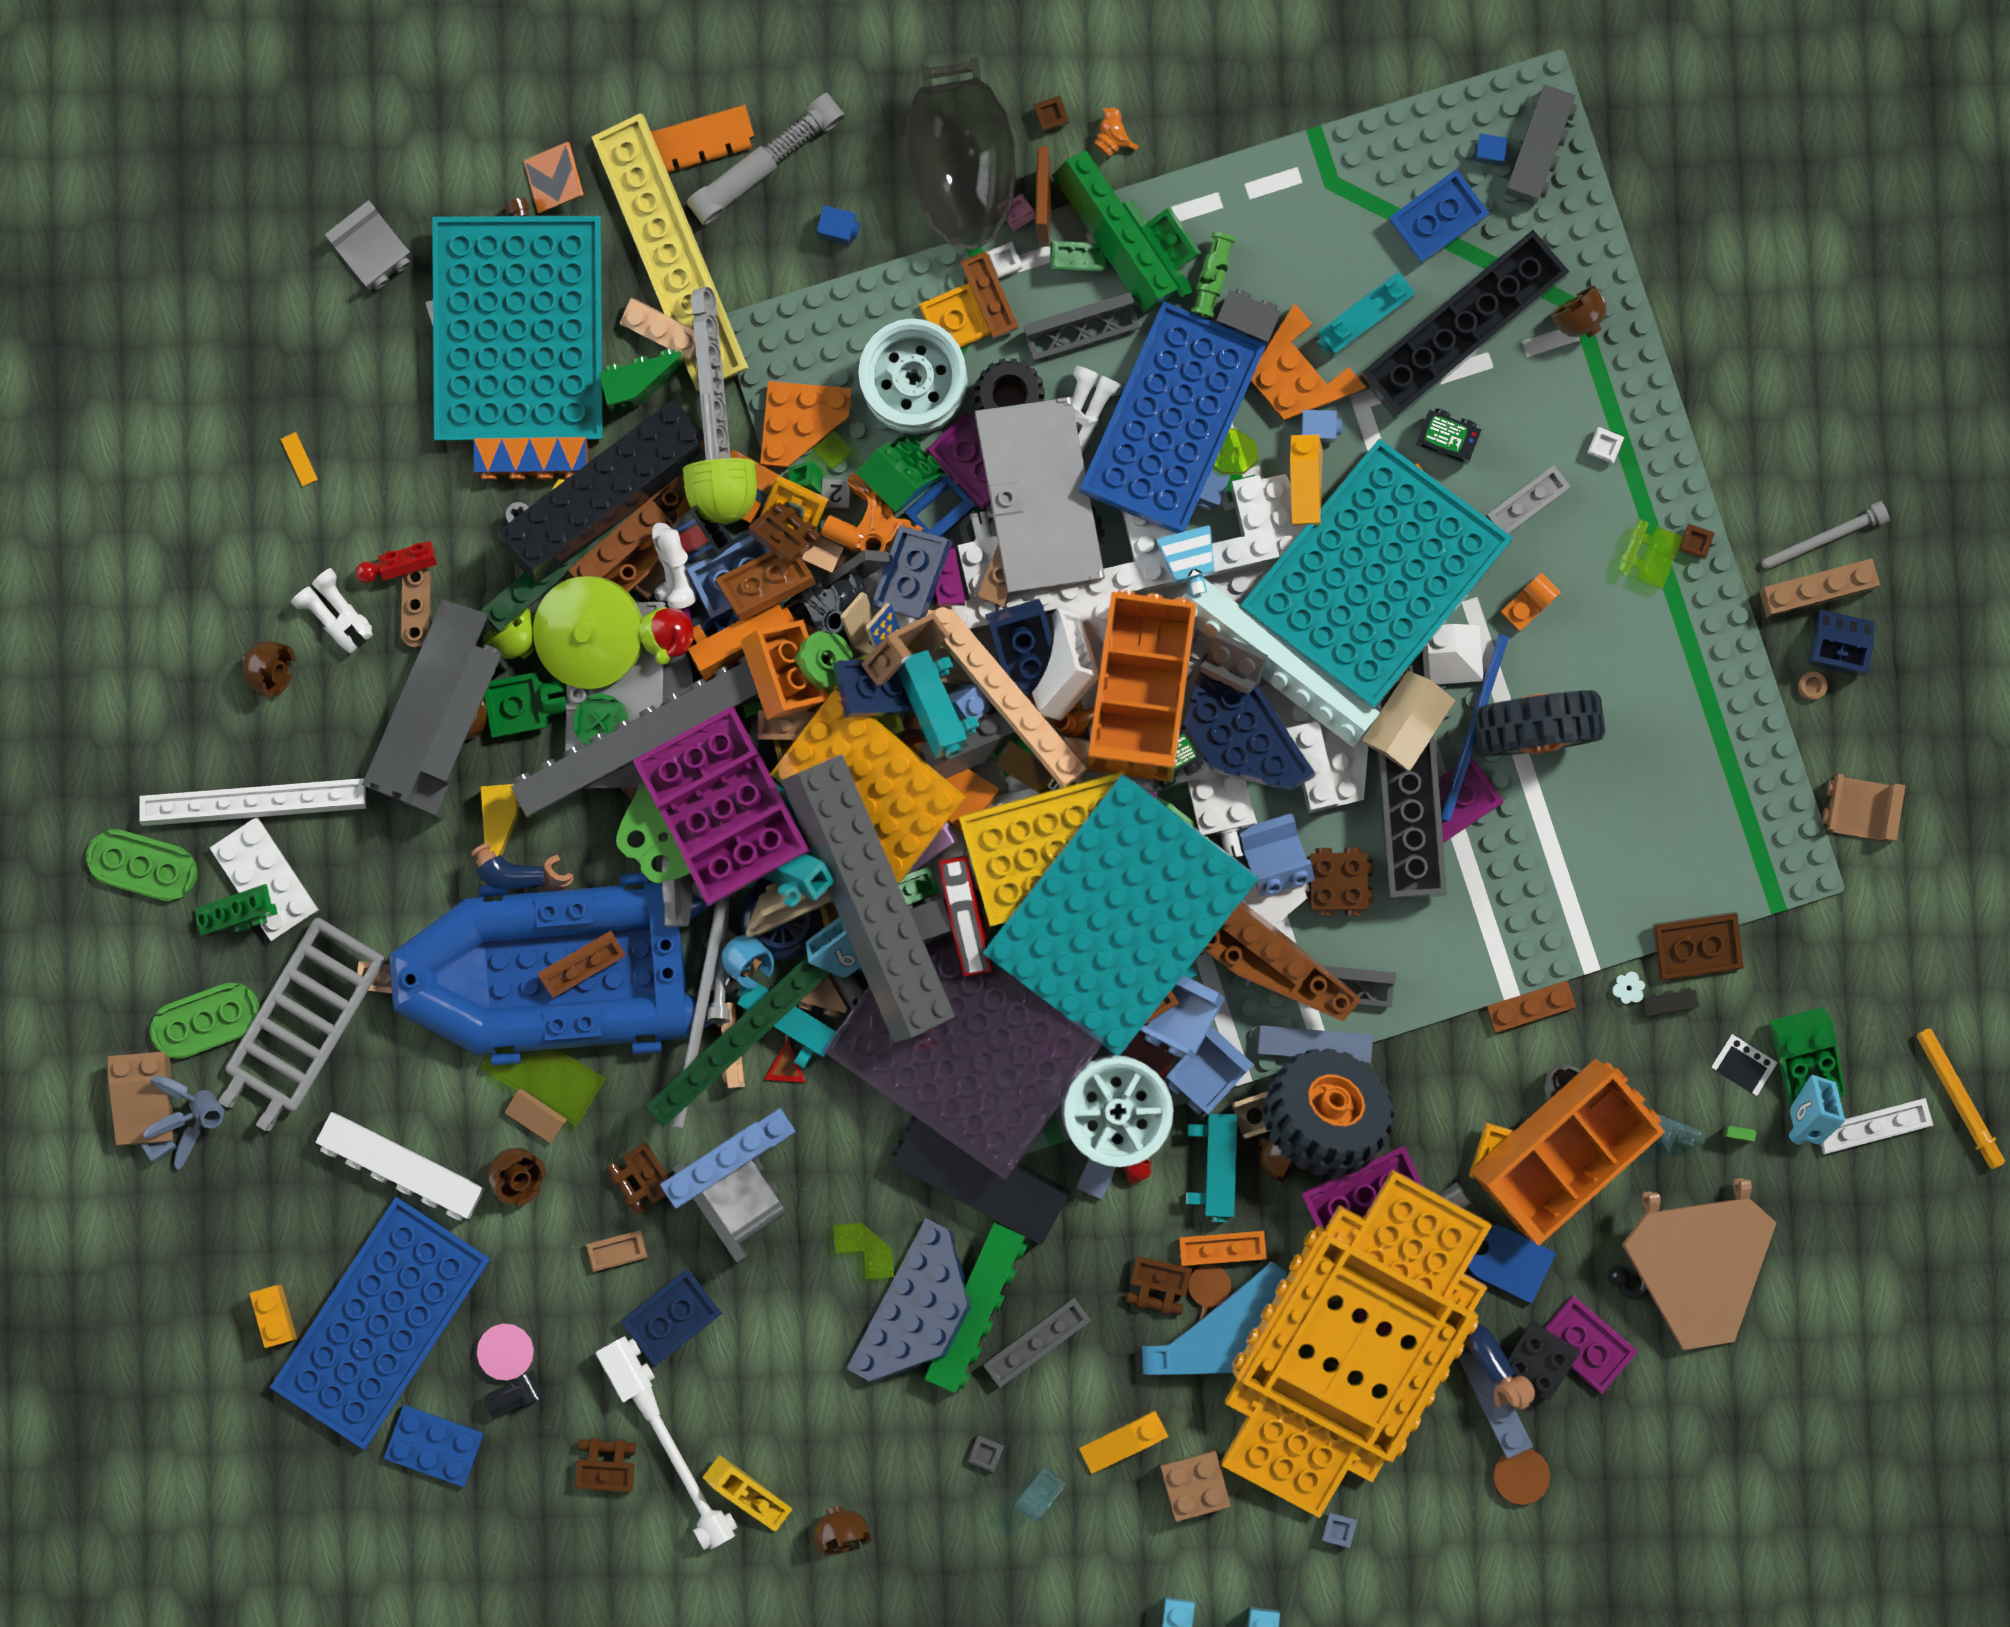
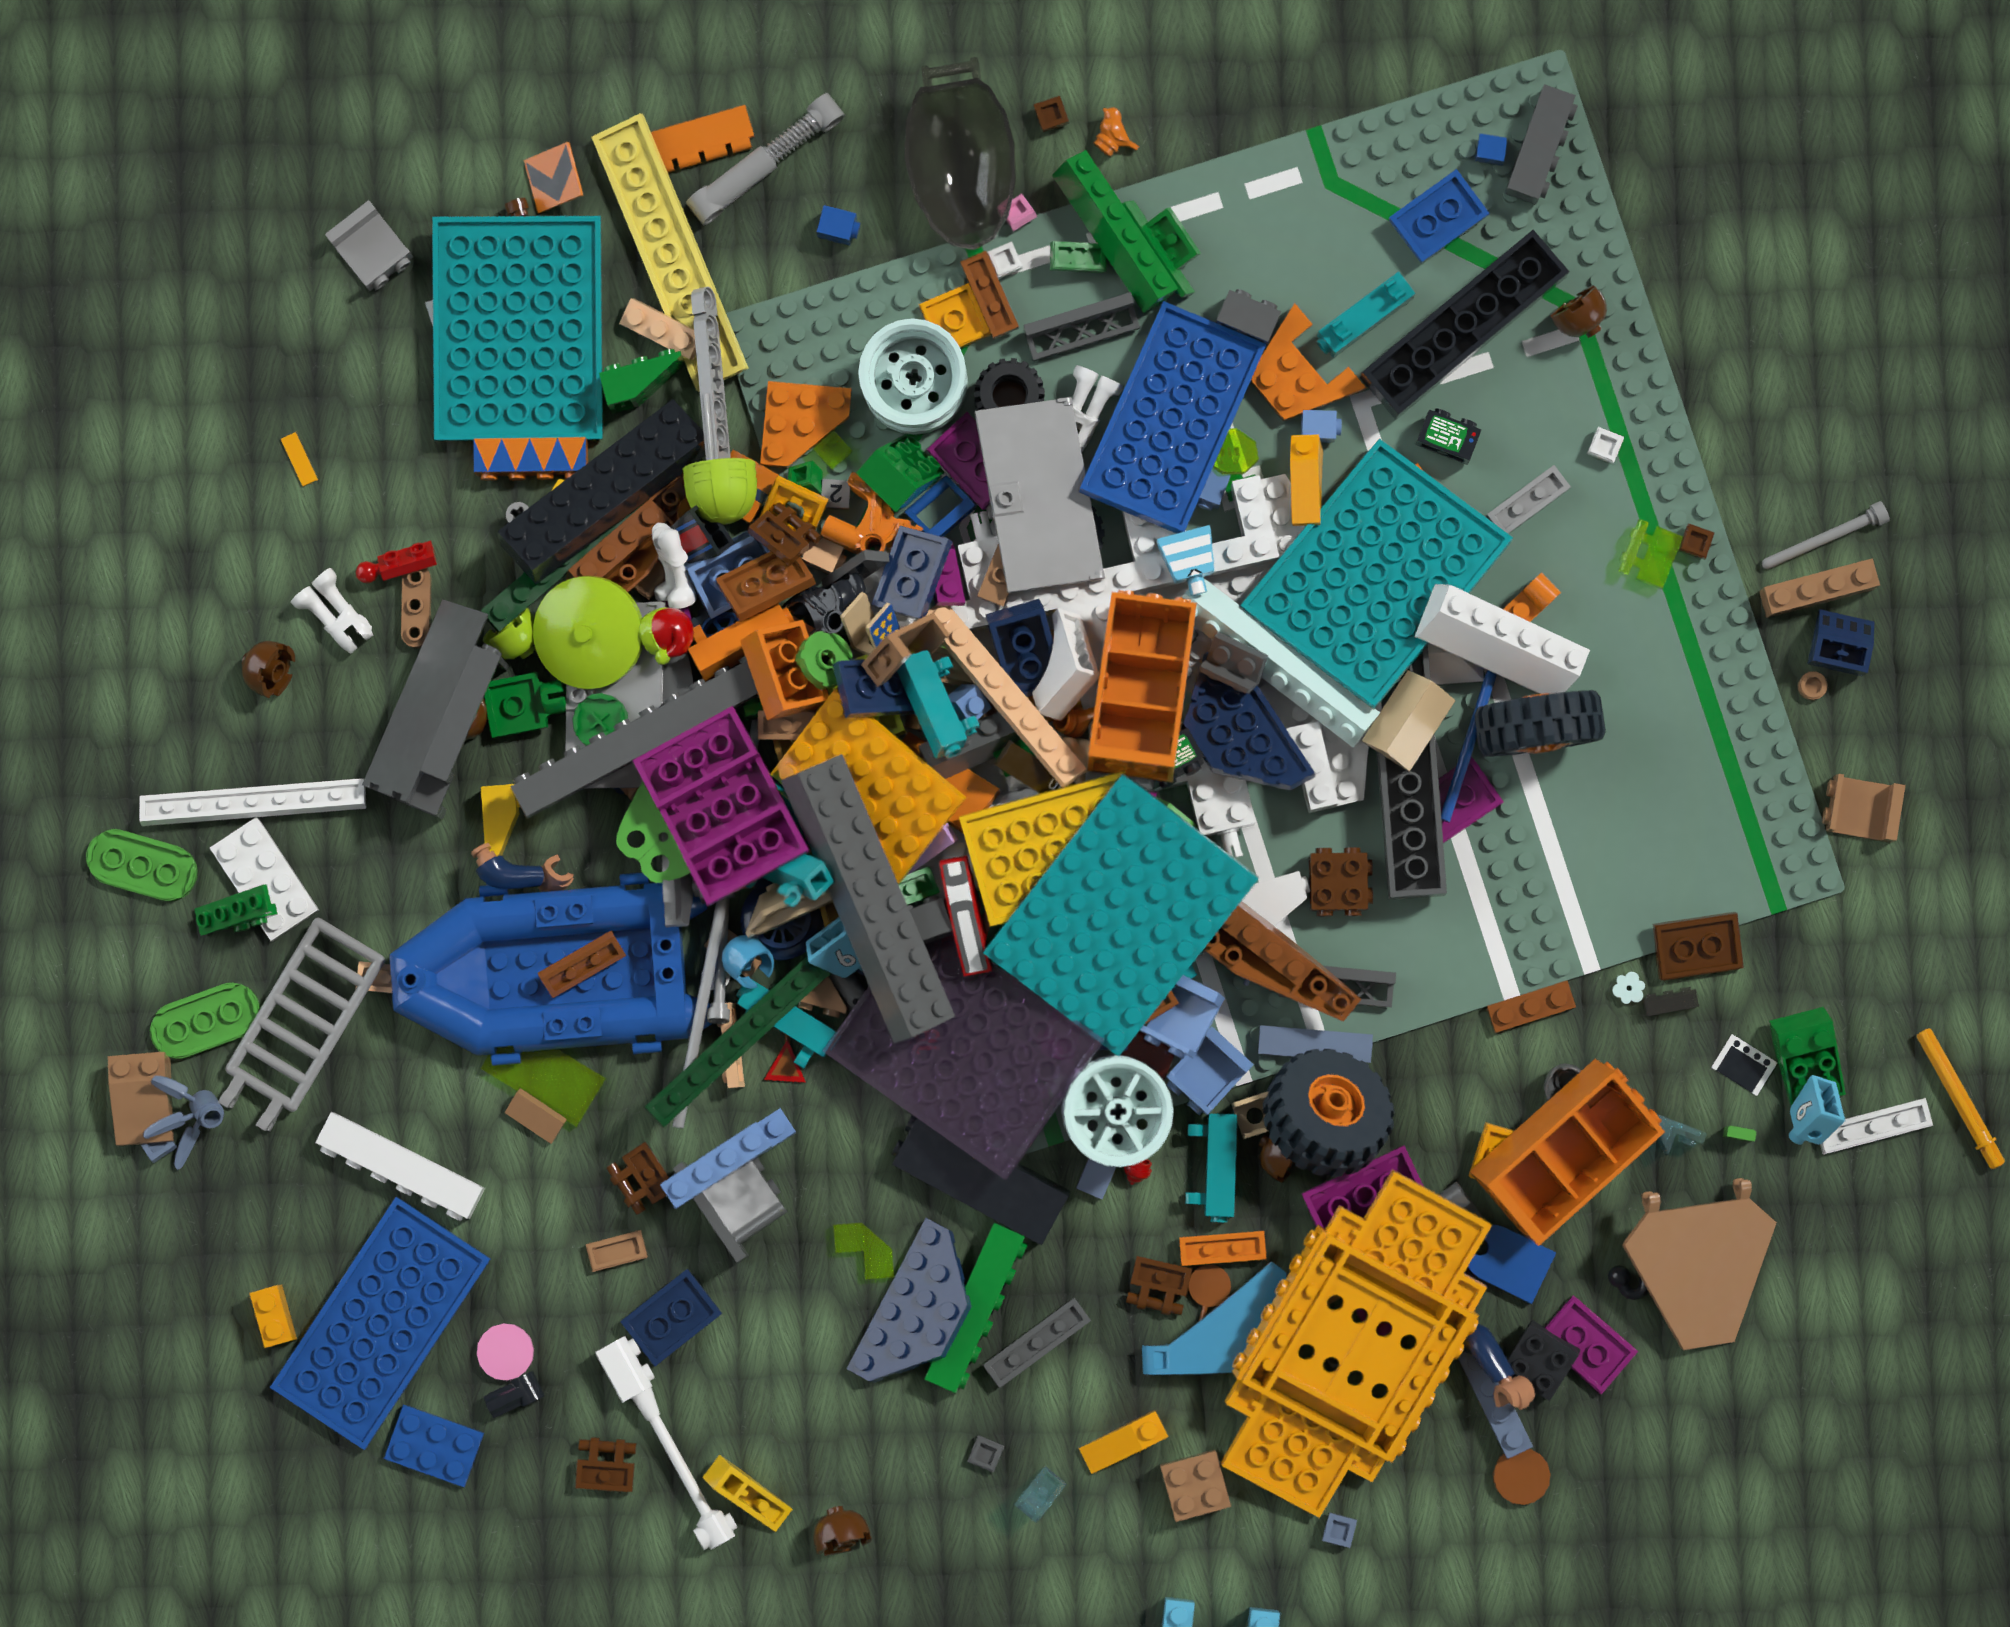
reddish brown cylinder [488,1148,546,1206] -> none
dark orange tile [1036,146,1052,247] -> none
bright green piece [1190,232,1236,319] -> none
medium blue panel [1239,813,1314,897] -> none
none -> white slope [1415,584,1590,694]

